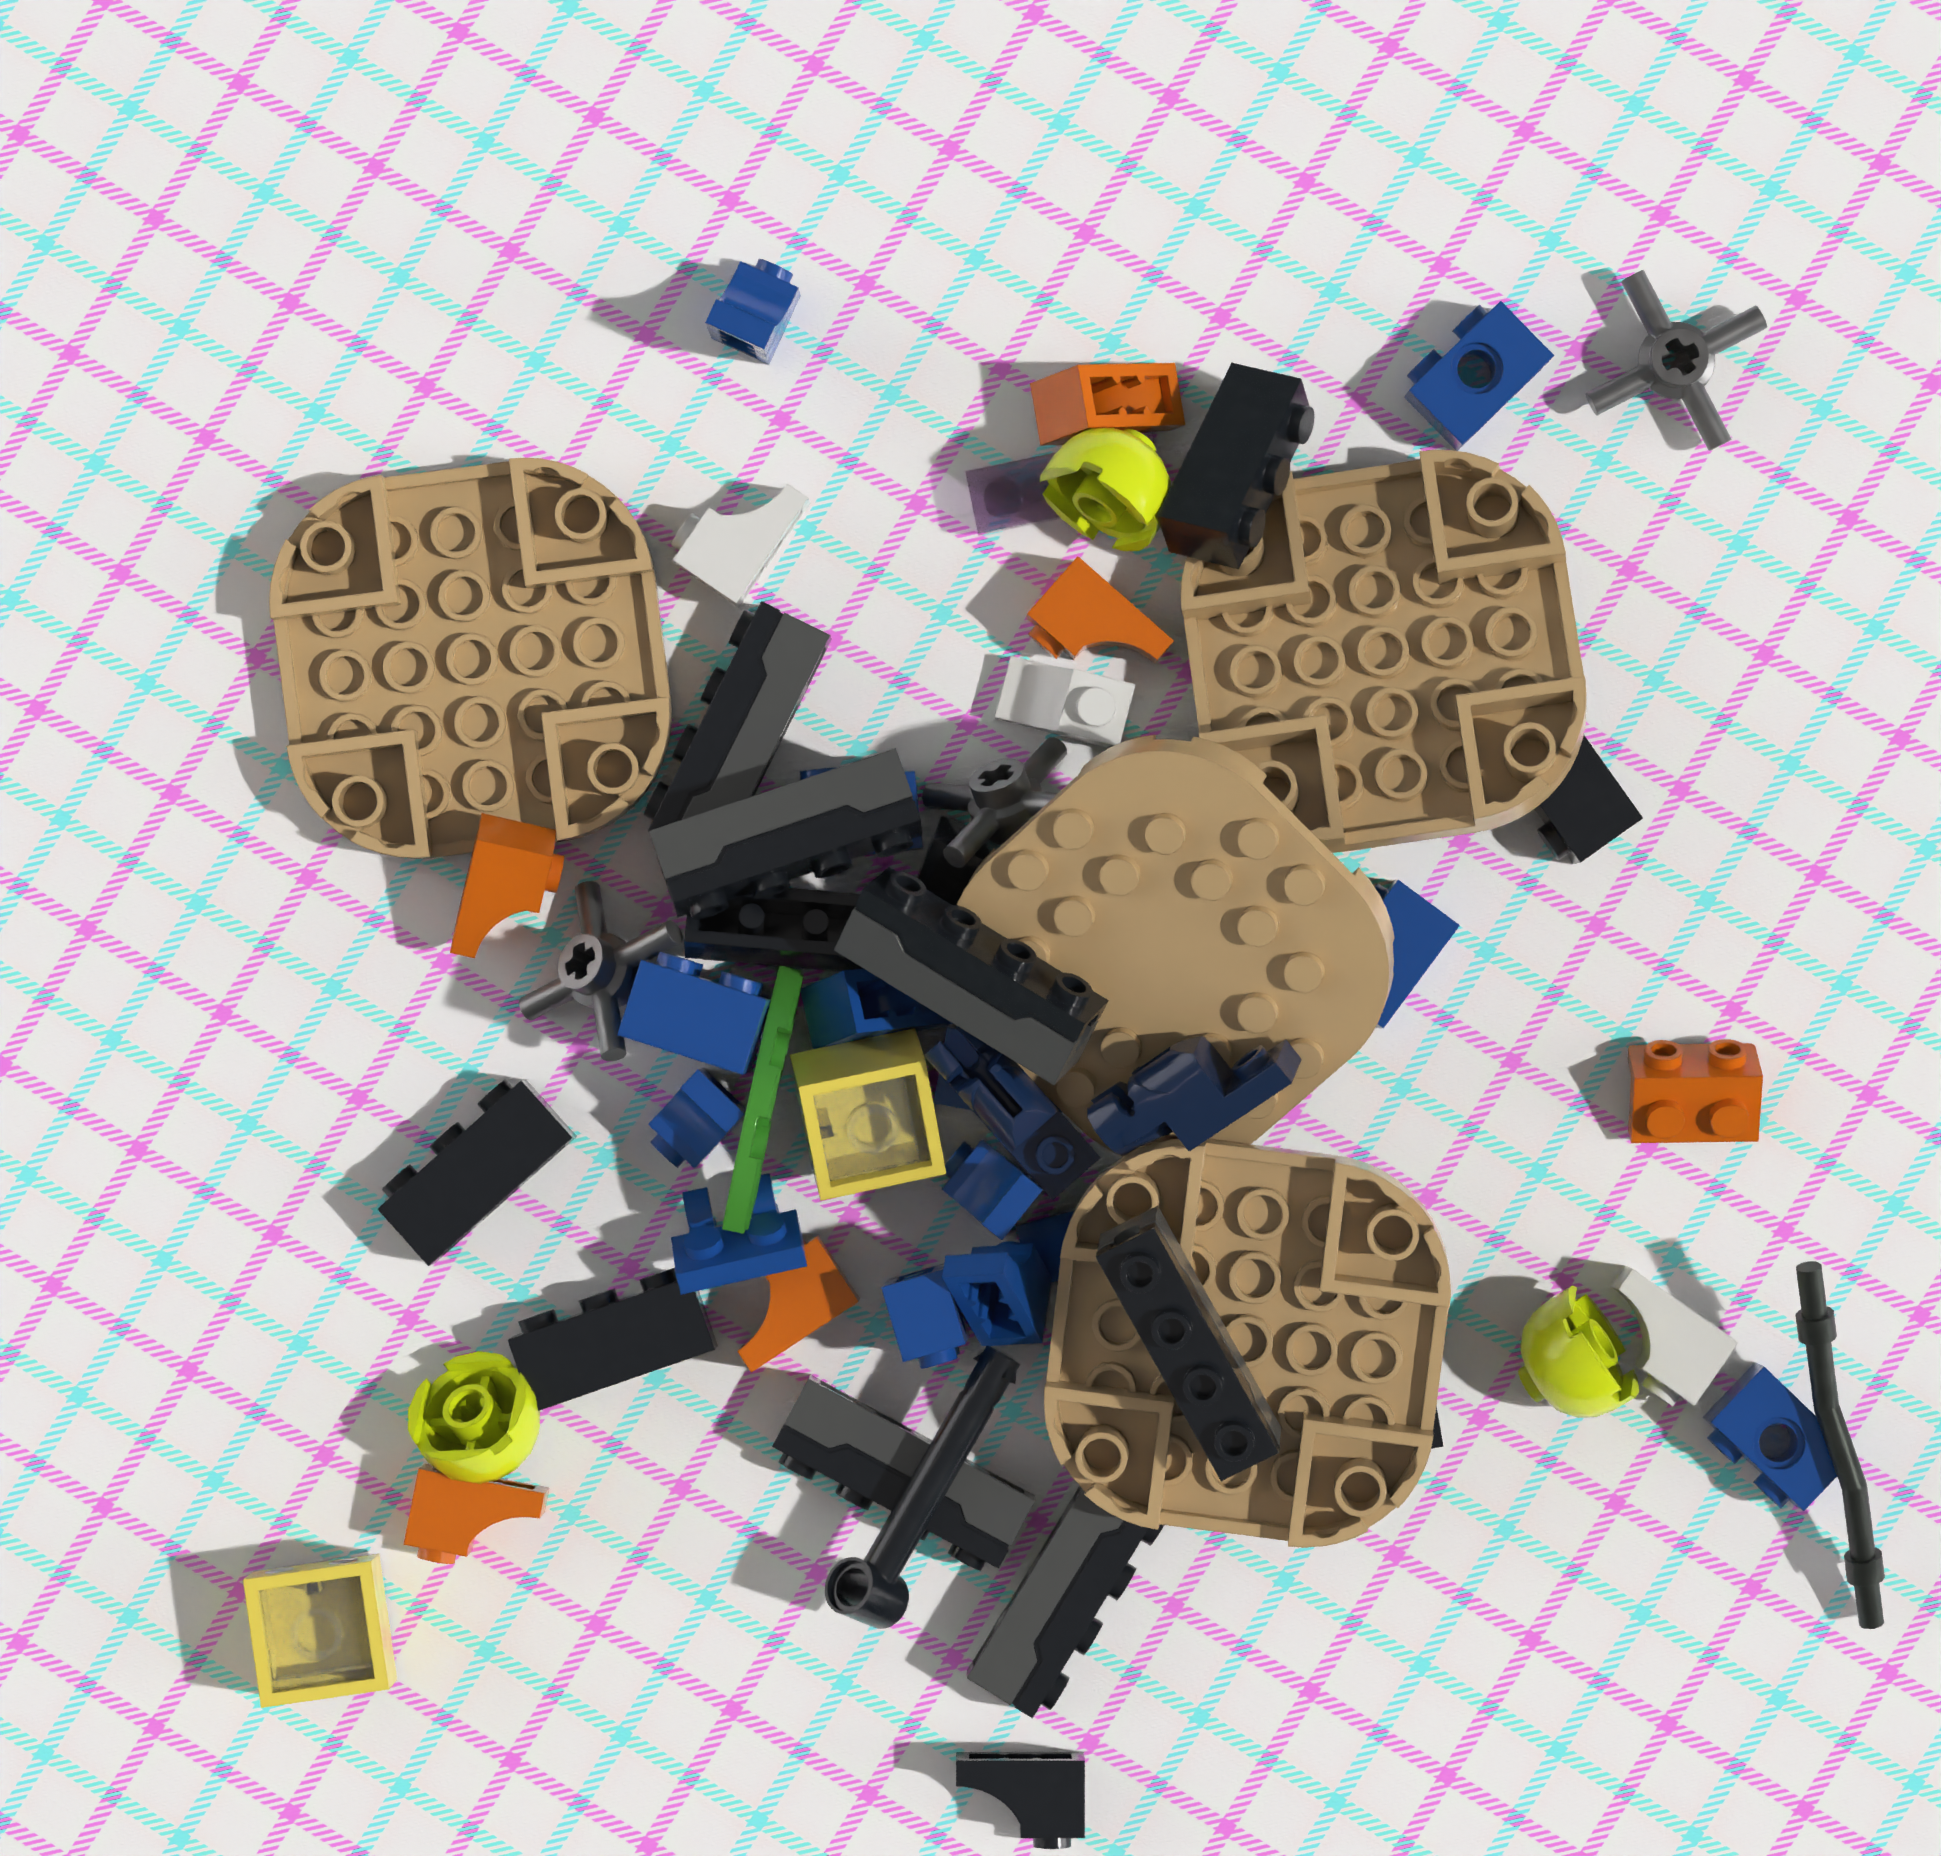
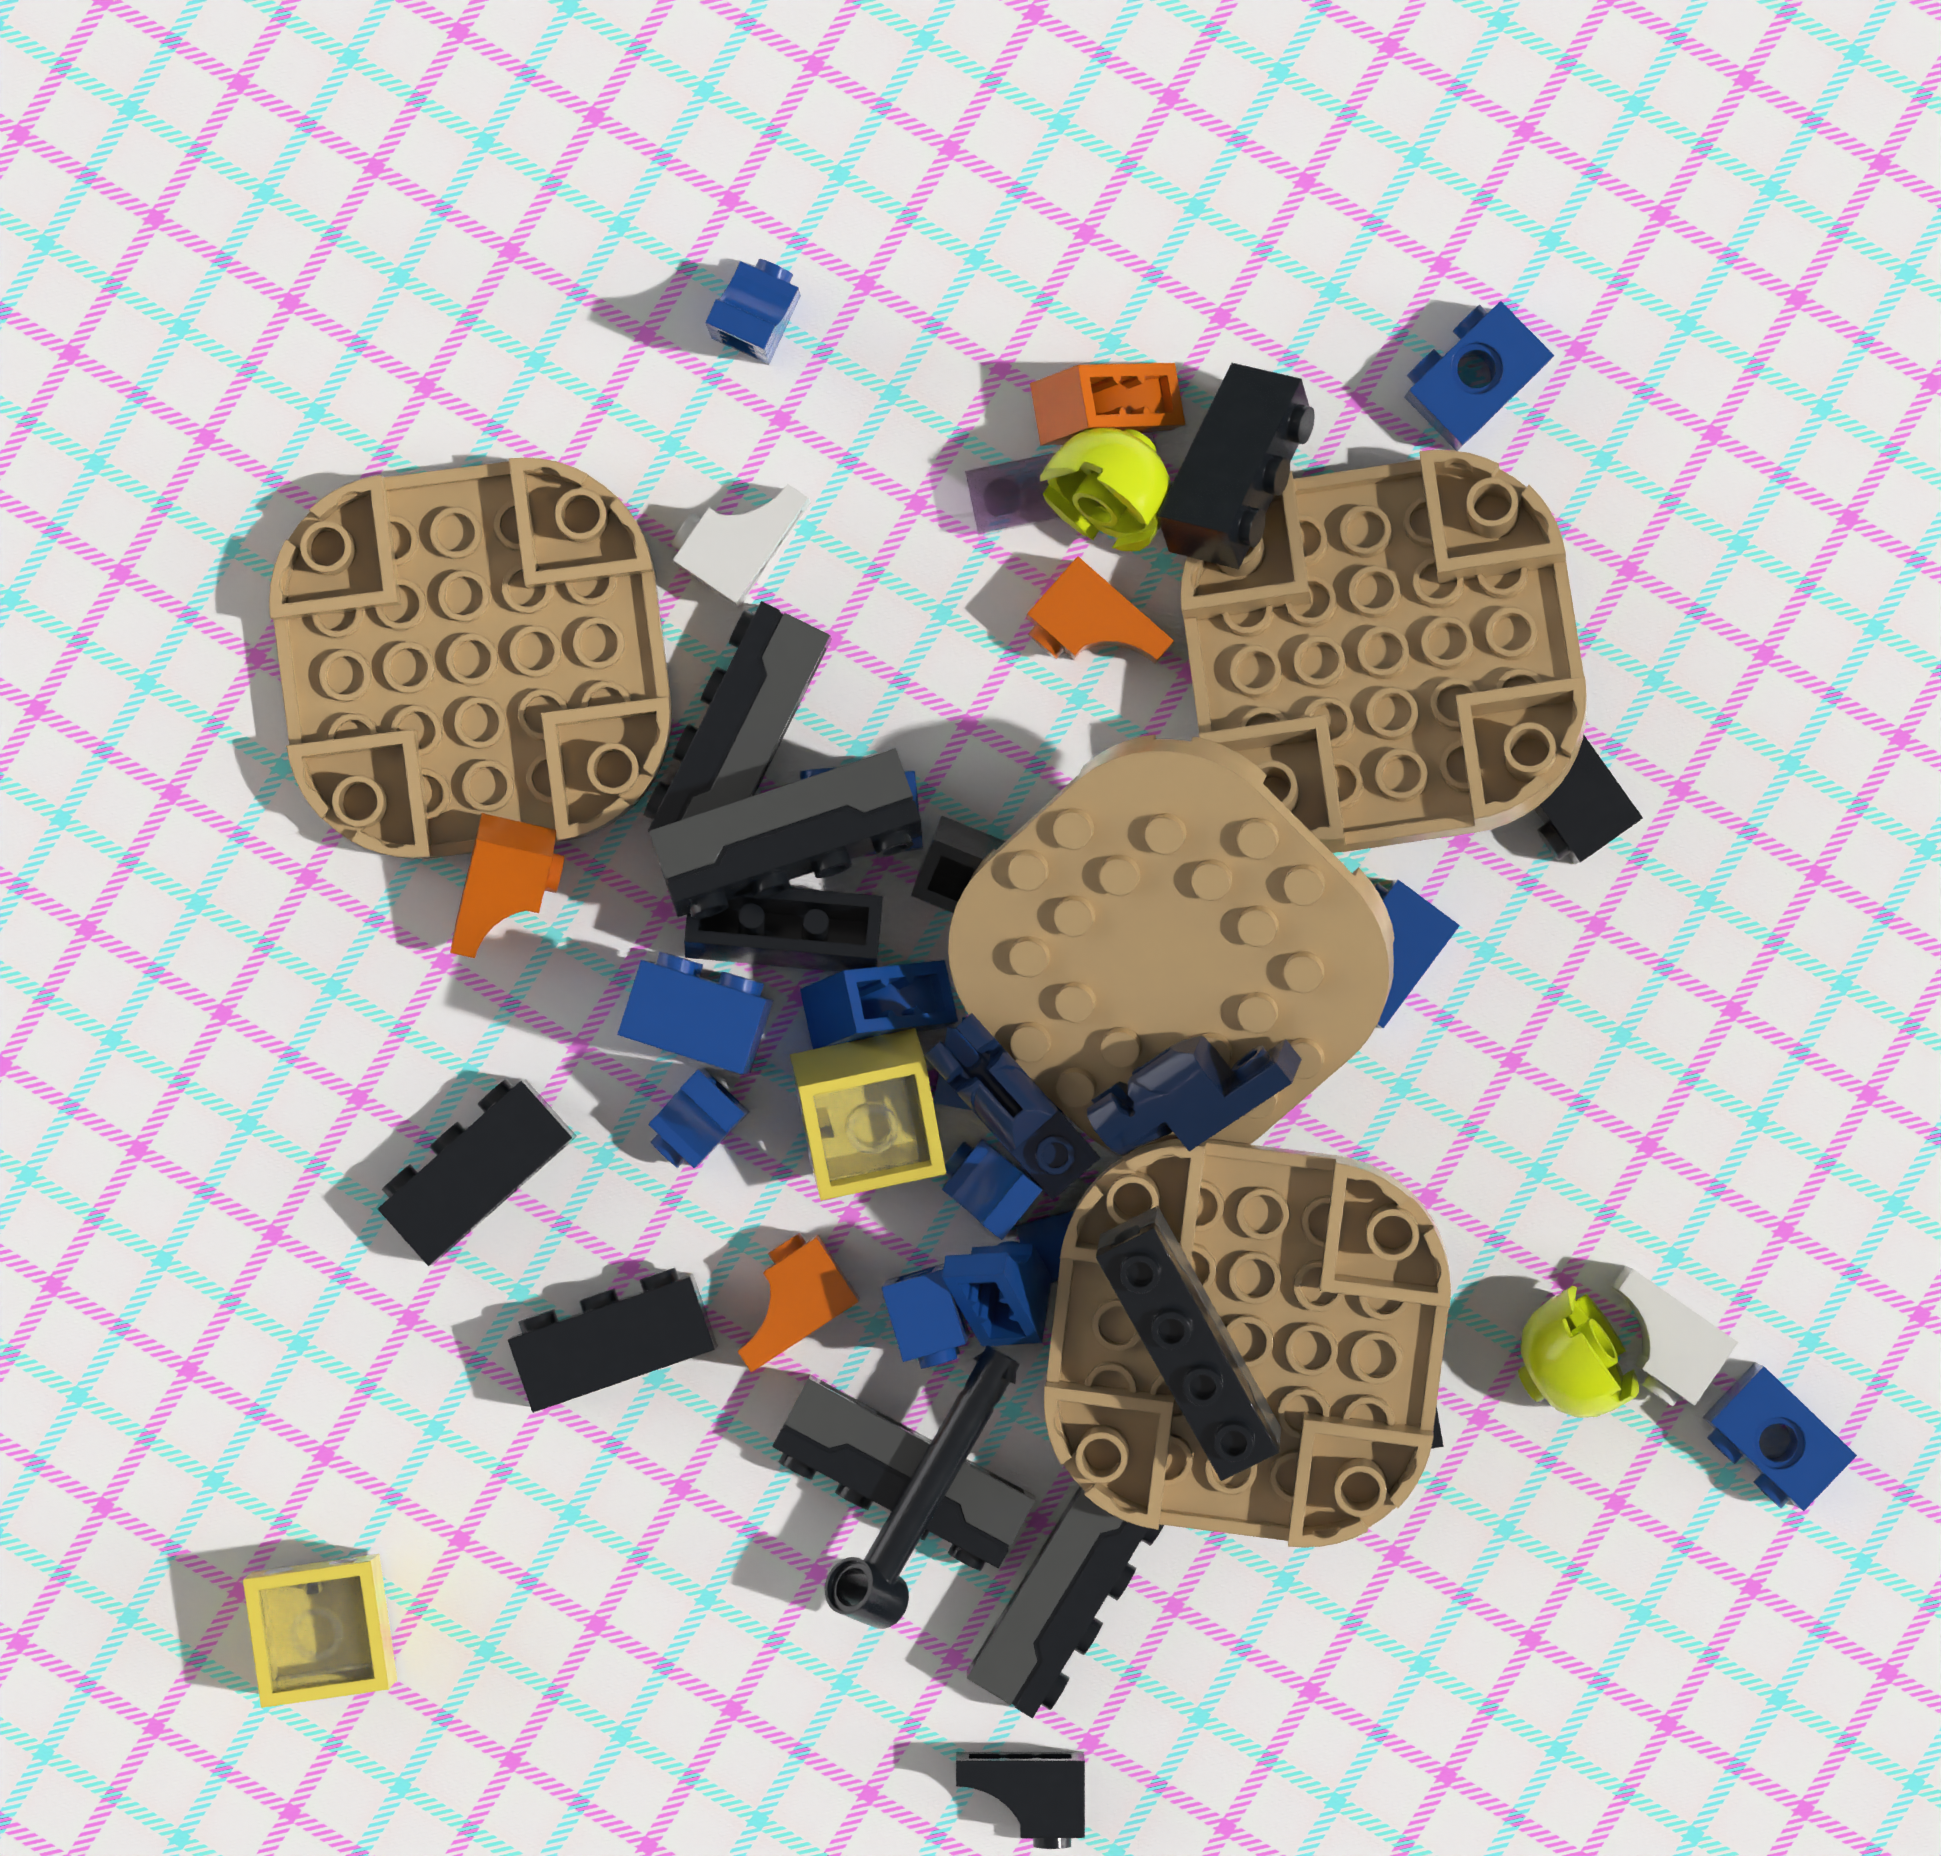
orange arch [403,1463,550,1564] -> none
neon yellow cylinder [408,1351,540,1484] -> none
flat silver bar [519,881,683,1061] -> none
blue plate [671,1173,807,1295] -> none
bright green tile [722,965,804,1234] -> none
black piece [834,867,1109,1085] -> none
flat silver bar [922,737,1067,868] -> none
white arch [995,656,1136,748] -> none
flat silver bar [1585,270,1767,451] -> none
orange bracket [1627,1039,1763,1143] -> none
pearl dark grey bar [1795,1261,1885,1629] -> none

